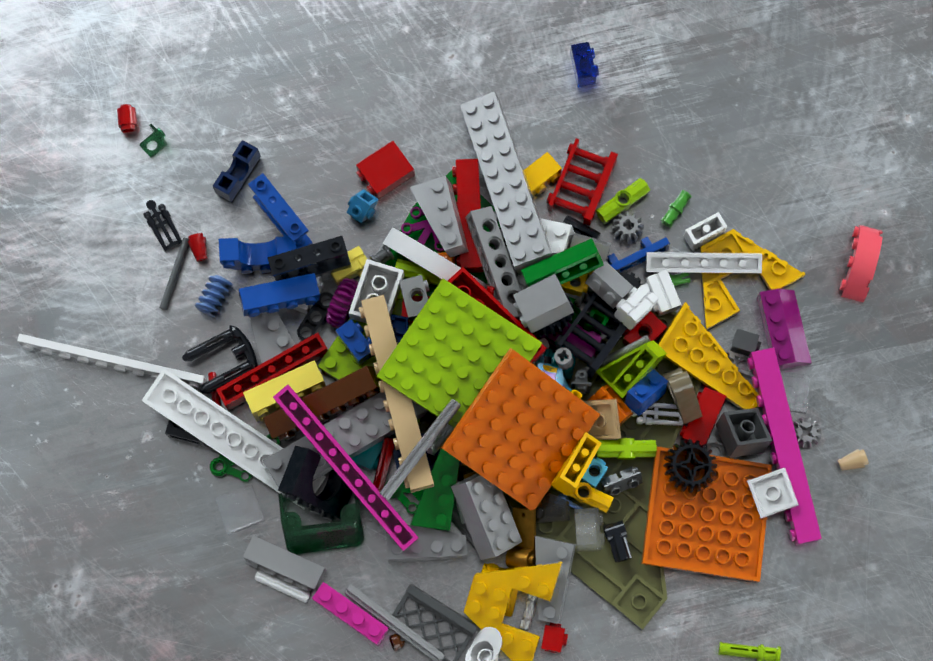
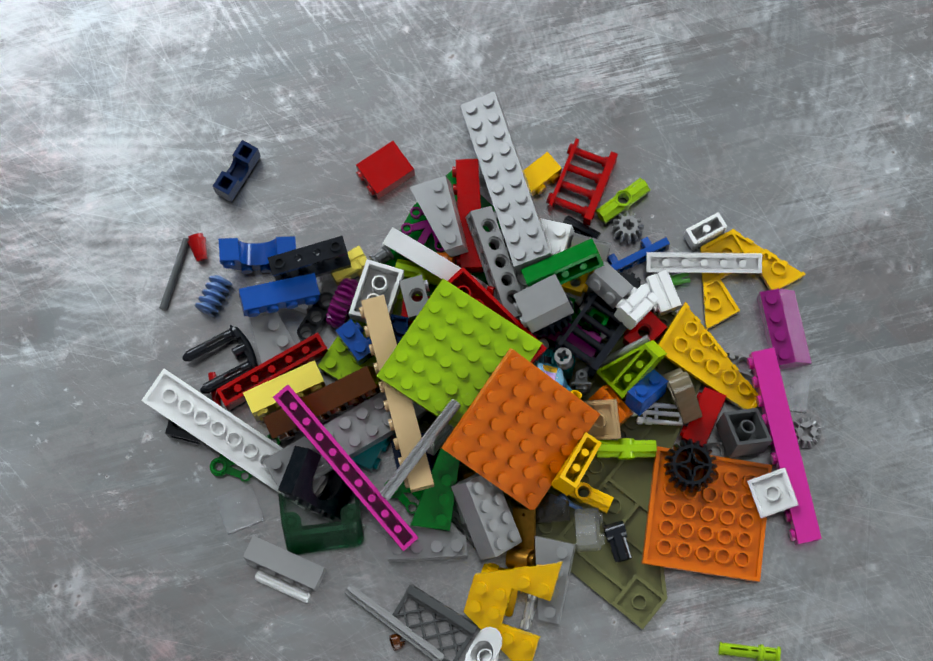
white plate [17,334,207,389] -> none
red brick [117,104,137,133] -> none
clear green bracket [140,124,167,158] -> none
black piece [143,200,182,252] -> none
blue fence [248,173,313,249] -> none
dark pink brick [312,582,390,646] -> none
dark azure brick [346,189,379,223] -> none
red axle [373,437,394,492] -> none
red brick [541,622,568,654] -> none
clear blue brick [570,42,599,87] -> none
medium azure brick [580,457,608,489] -> none
dark grey hinge [600,466,643,496] -> none
bright green pin [661,190,692,227] -> none
dark grey brick [730,328,761,357] -> none
tan cone [838,449,869,471] -> none
coral brick [839,225,883,302] -> none

